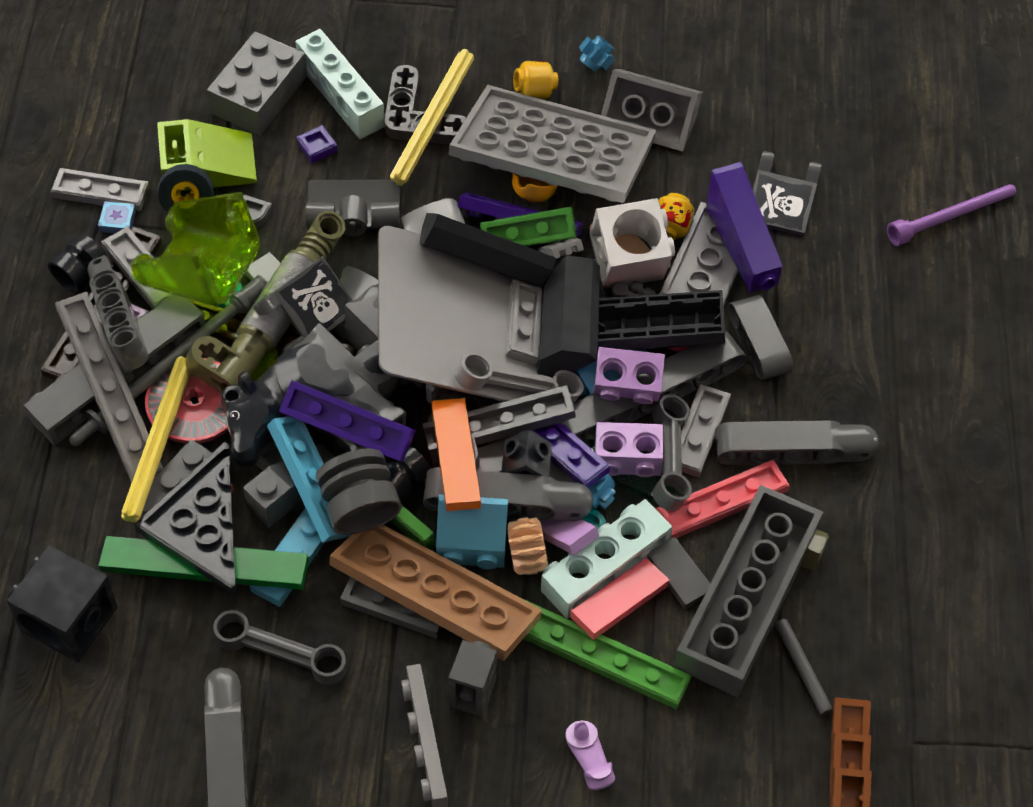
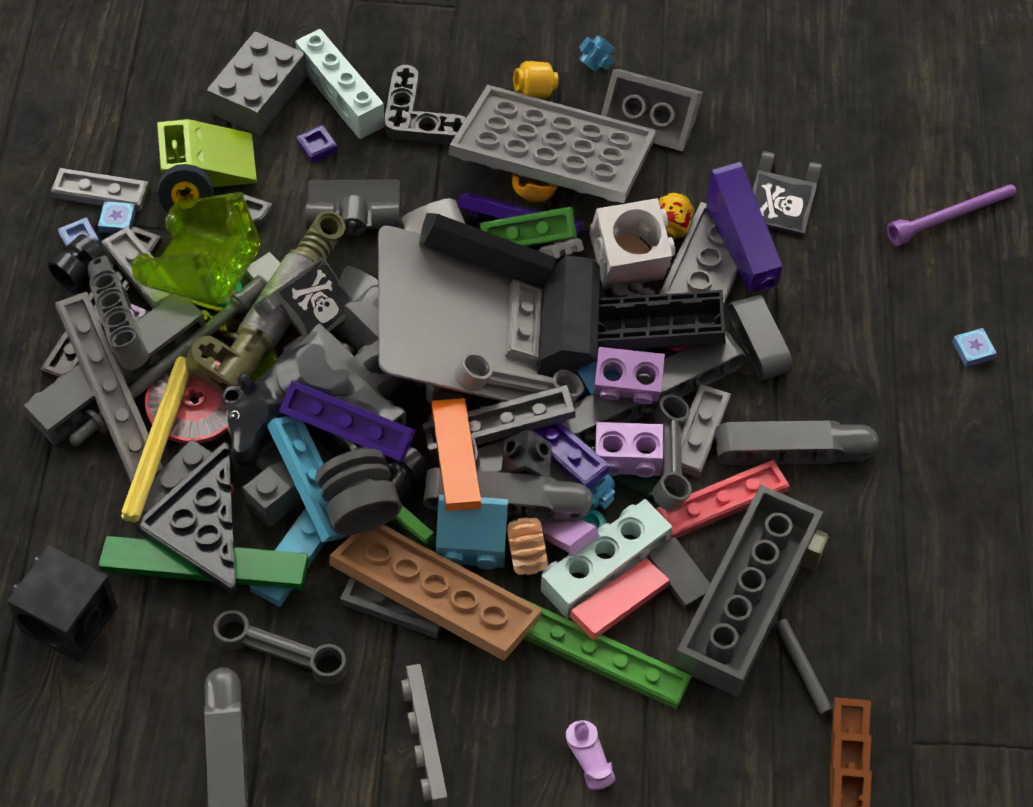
light yellow axle [390,49,474,186] -> none
dark grey brick [448,640,497,717] -> none
none -> medium blue tile [58,217,100,247]
none -> medium blue tile [952,328,997,367]

